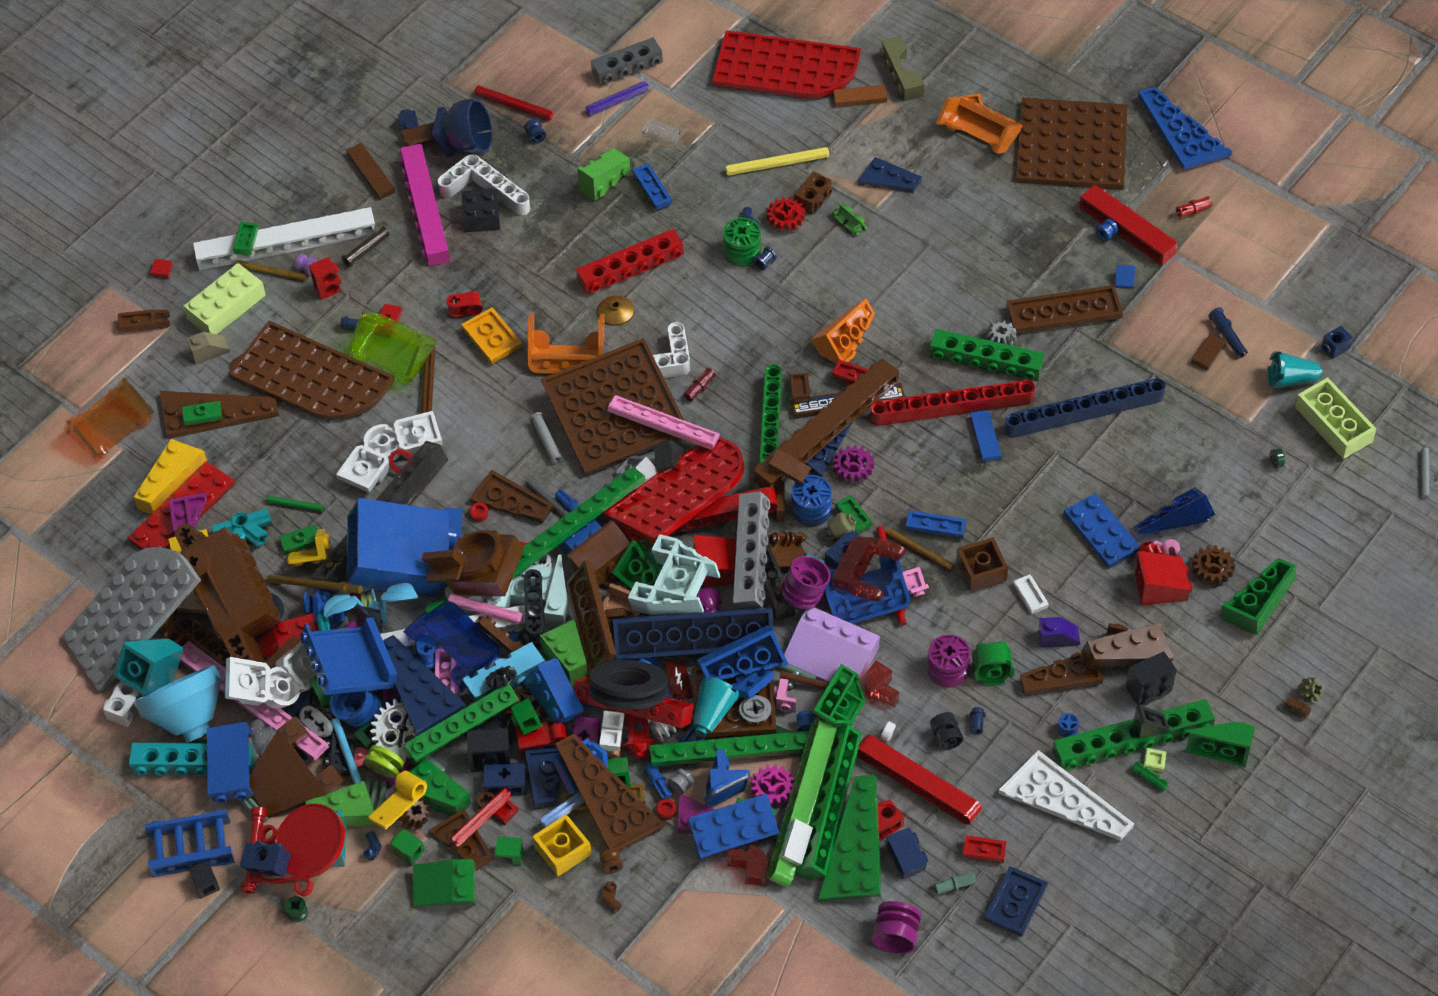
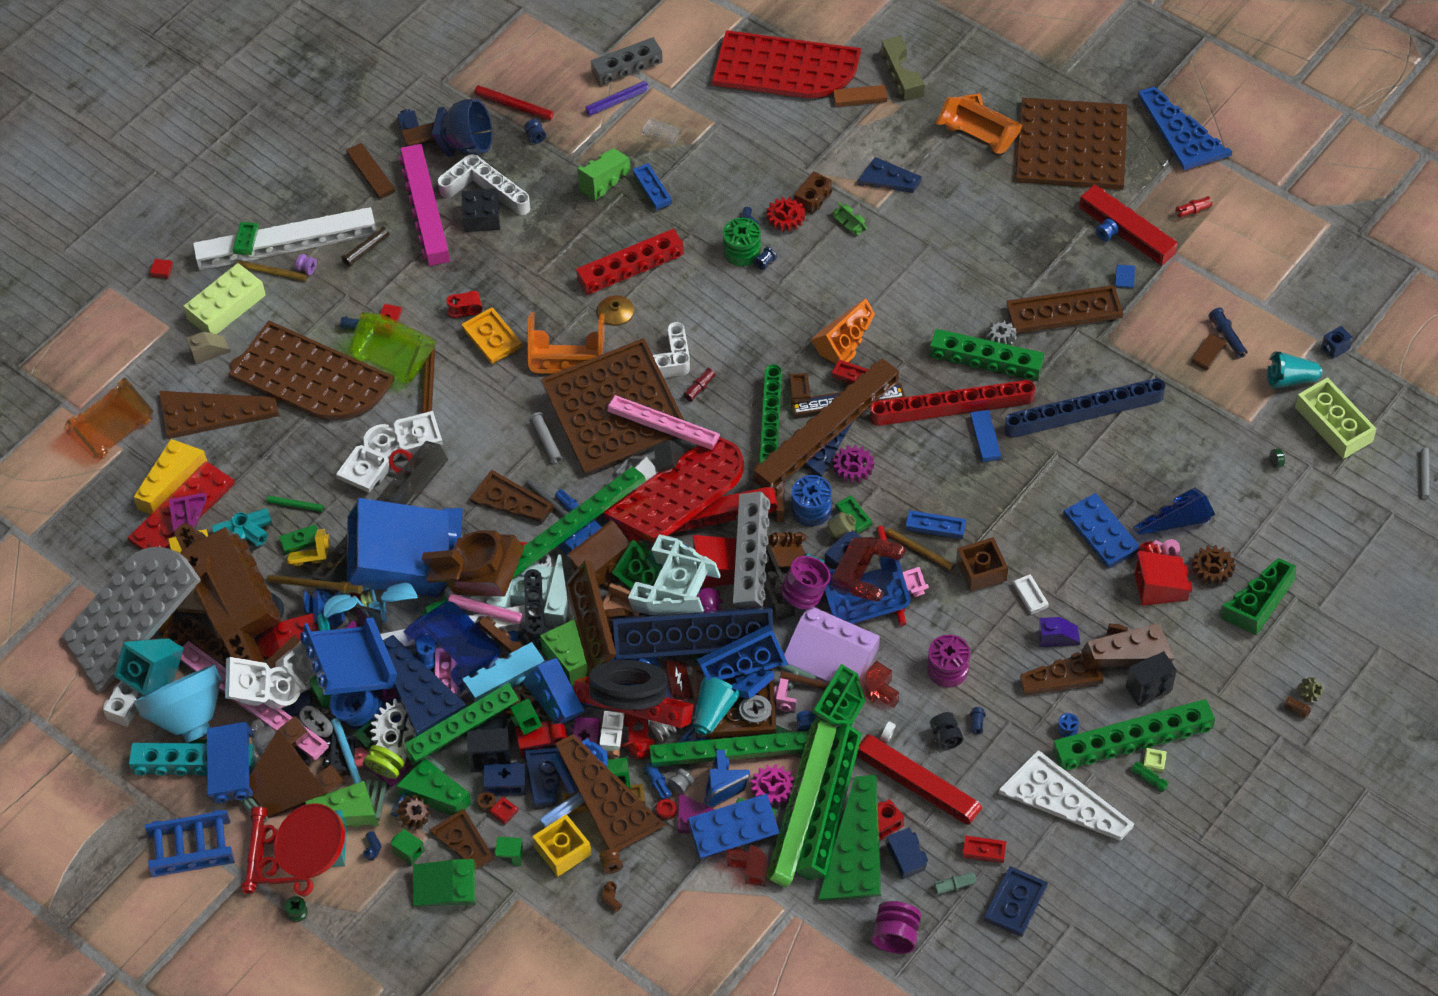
reddish brown hinge [118,309,170,332] -> none
green plate [182,401,222,426] -> none
black brick [189,861,220,898] -> none
dark blue brick [239,841,291,877] -> none
red brick [309,257,342,300] -> none
yellow door [368,771,427,830] -> none
axle [450,788,511,847] -> none
red tile [469,503,489,522] -> none
black gear [485,666,517,688] -> none
light yellow axle [725,147,829,176] -> none
reddish brown tile [768,449,811,485] -> none
white tile [781,819,813,866] -> none
green brick [972,641,1014,686] -> none
pearl dark grey slope [1134,705,1170,738] -> none
green slope [1185,722,1255,767] -> none

